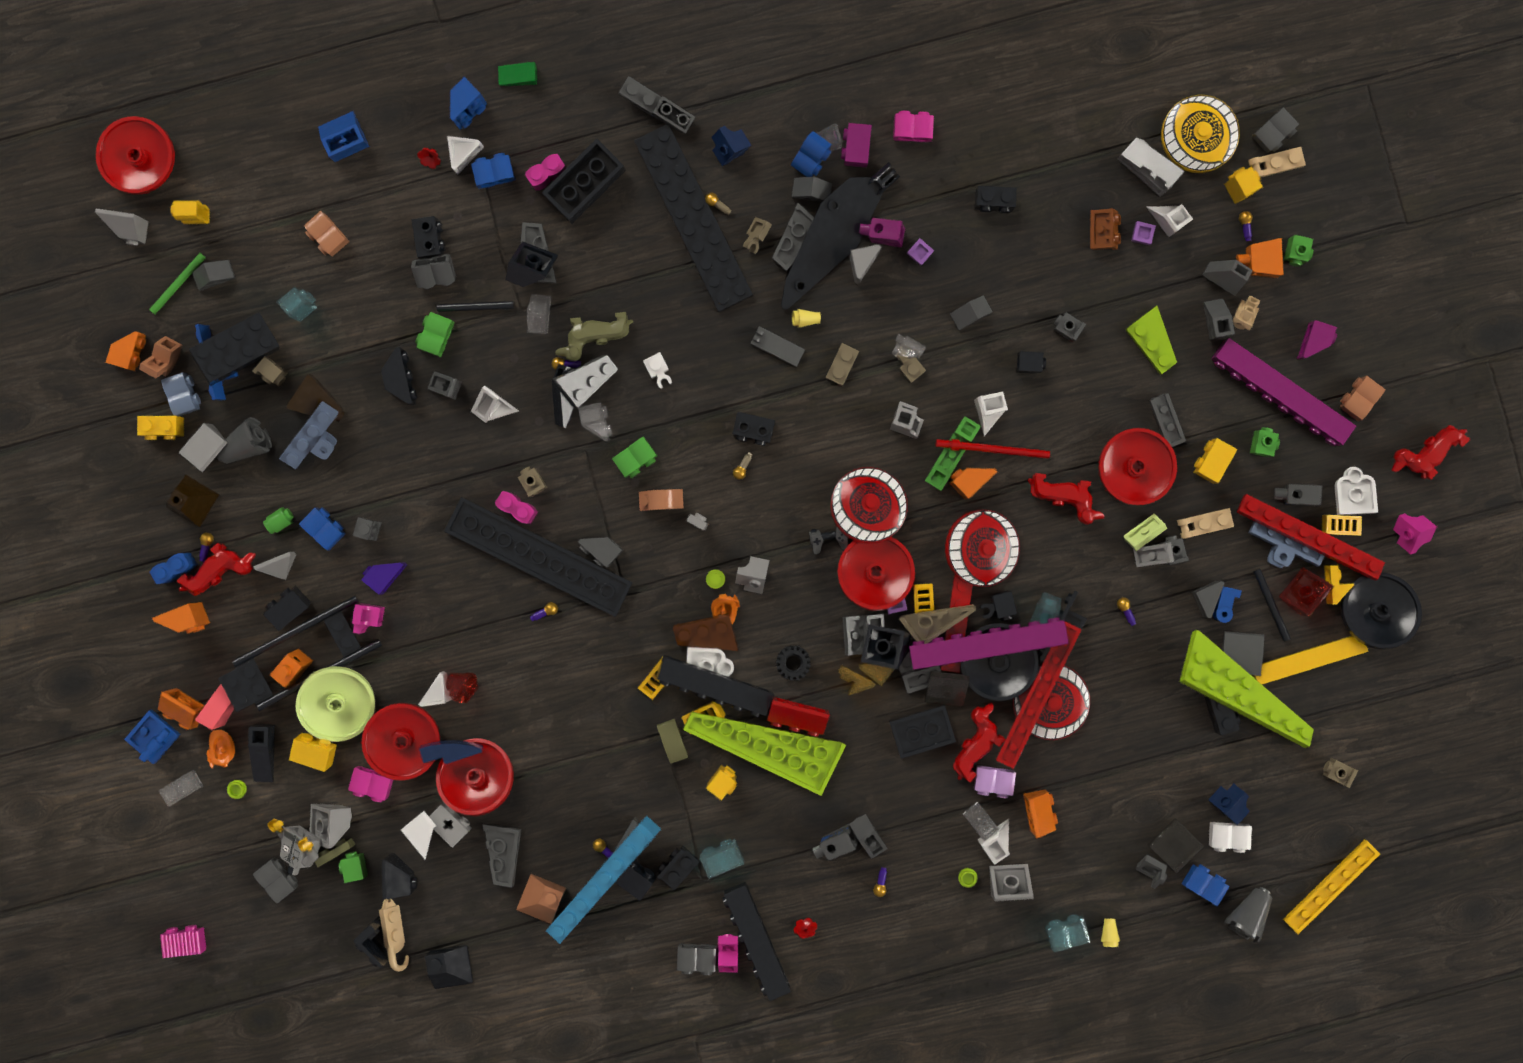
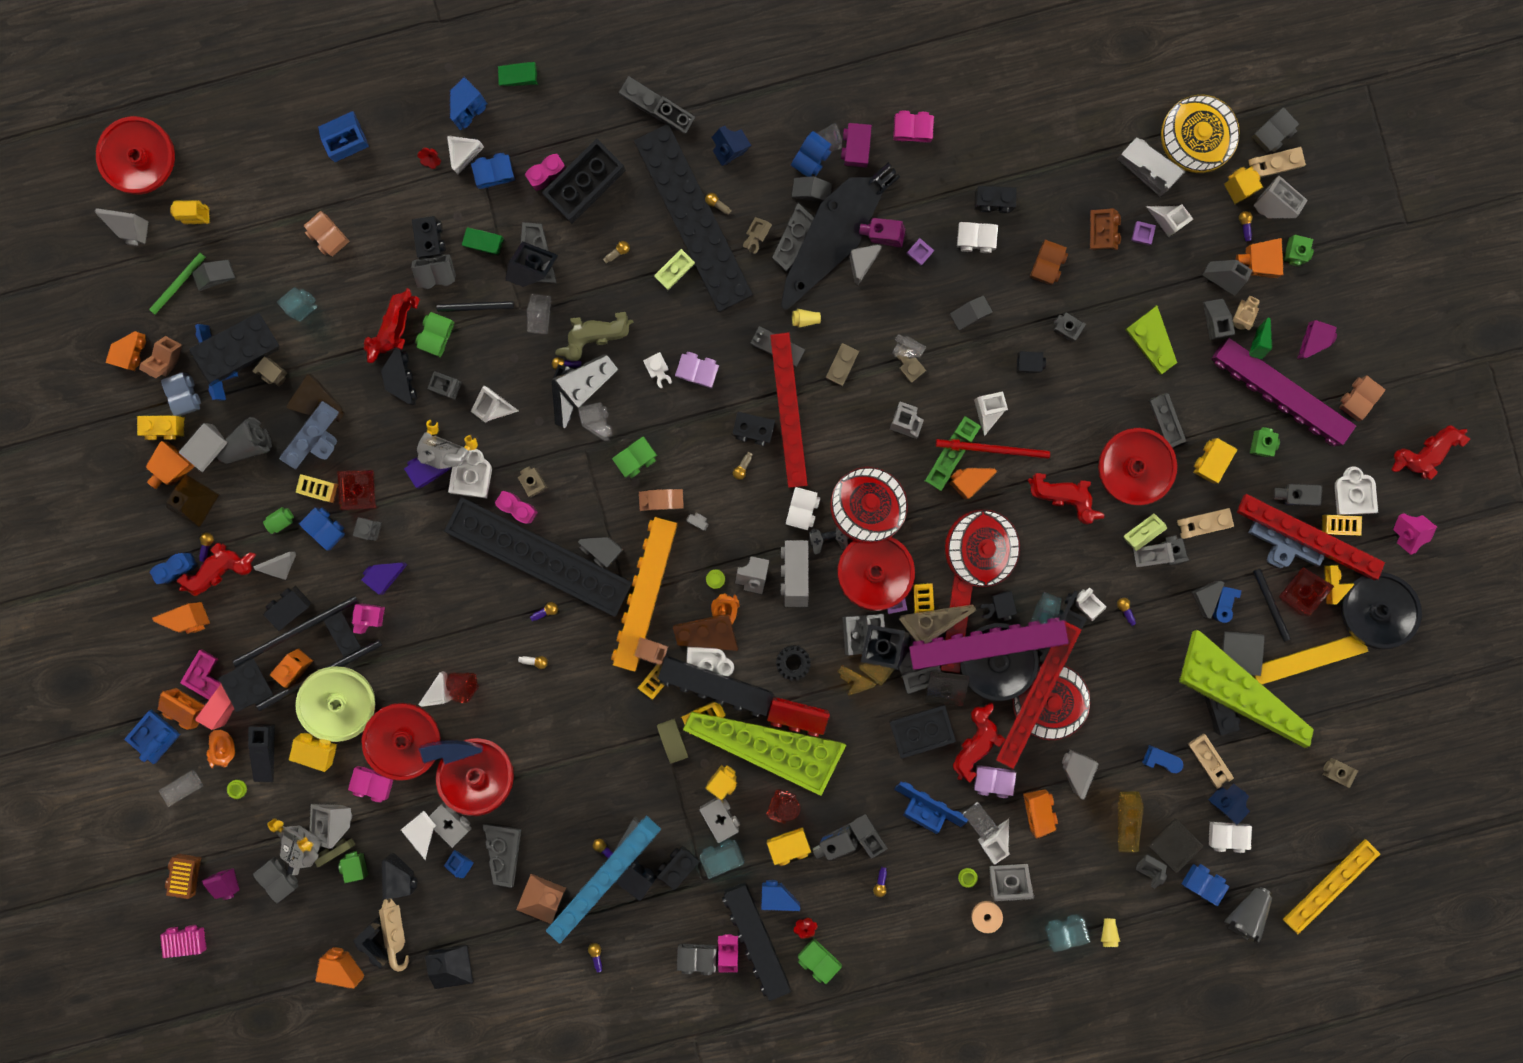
none -> orange torso [146,441,195,489]
none -> dark orange brick [165,854,201,899]
none -> dark pink plate [180,649,221,700]
none -> magenta slope [202,868,239,900]
none -> light yellow slope [295,474,338,503]
none -> orange slope [315,948,364,989]
none -> clear red slope [337,470,376,510]
none -> red animal [364,288,420,363]
none -> dark purple slope [404,458,452,489]
none -> light grey torso [417,420,478,469]
none -> blue slope [444,850,473,878]
none -> white plate [448,449,492,499]
none -> green slope [462,227,504,256]
none -> piece [518,656,548,669]
none -> piece [588,943,602,972]
none -> piece [603,241,630,264]
none -> light orange brick [611,517,678,671]
none -> nougat brick [634,637,668,665]
none -> yellowish green plate [654,249,695,290]
none -> lavender brick [675,352,719,388]
none -> light grey brick [699,797,740,843]
none -> blue slope [761,880,800,911]
none -> clear red piece [767,789,800,824]
none -> yellow brick [767,827,811,866]
none -> red plate [770,333,807,488]
none -> light grey wedge [781,541,808,607]
none -> white brick [786,487,820,530]
none -> bright green brick [798,938,842,984]
none -> blue bracket [894,782,968,834]
none -> white brick [957,222,998,253]
none -> light nougat piece [971,901,1003,933]
none -> dark orange brick [1030,240,1068,285]
none -> light grey slope [1062,750,1099,799]
none -> white bracket [1076,588,1106,621]
none -> clear yellow slope [1118,791,1143,852]
none -> blue leg [1142,745,1183,773]
none -> tan plate [1188,734,1234,789]
none -> green slope [1249,317,1272,359]
none -> light grey slope [1254,175,1308,218]

